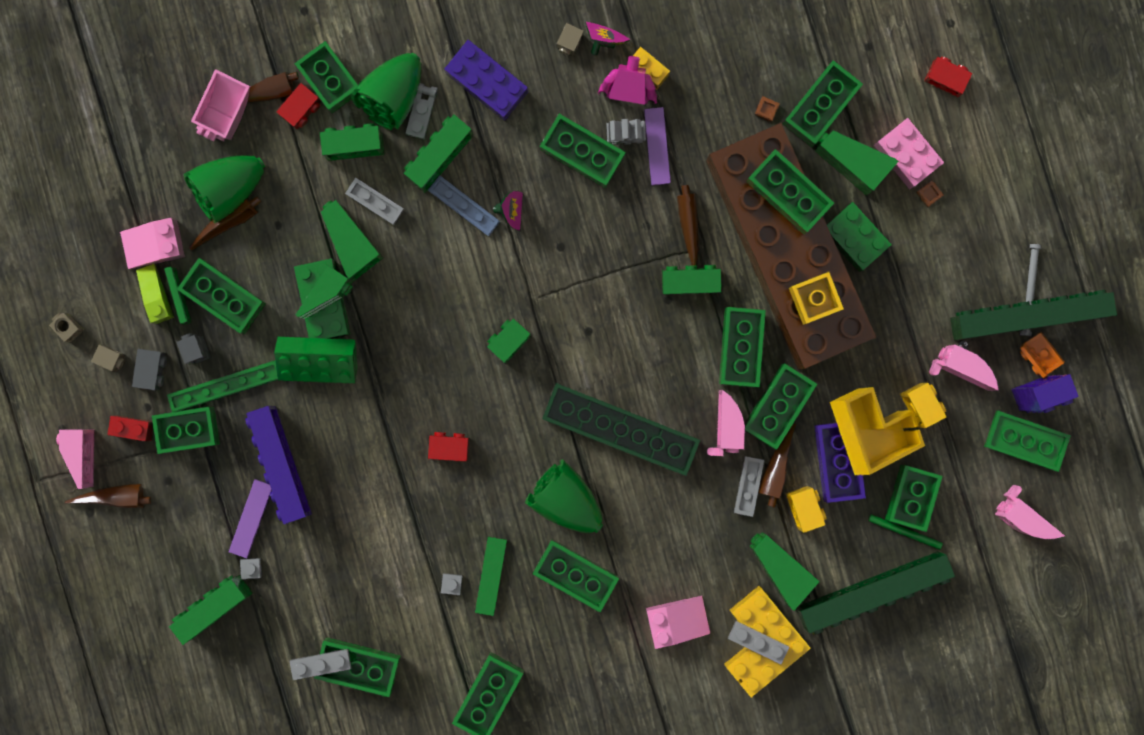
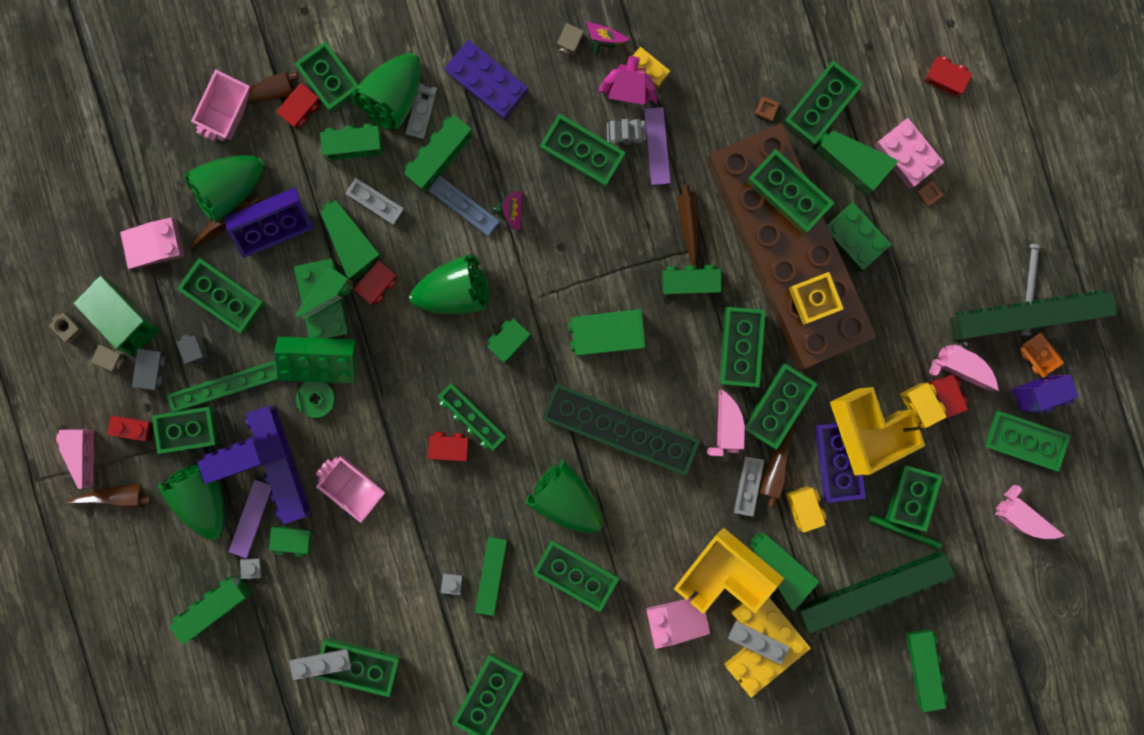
lime slope [136,264,174,324] -> none
green tile [164,267,192,325] -> none
none -> slope [74,276,160,357]
none -> green cylinder [157,463,225,541]
none -> dark purple brick [198,433,286,484]
none -> dark purple brick [224,187,314,258]
none -> green brick [269,526,313,557]
none -> green plate [296,382,335,418]
none -> bright pink piece [316,456,385,523]
none -> red brick [354,260,398,305]
none -> green cylinder [409,254,490,315]
none -> green brick [438,383,507,451]
none -> green slope [568,309,645,356]
none -> yellow piece [674,528,784,614]
none -> green brick [906,629,948,712]
none -> red brick [928,374,968,418]

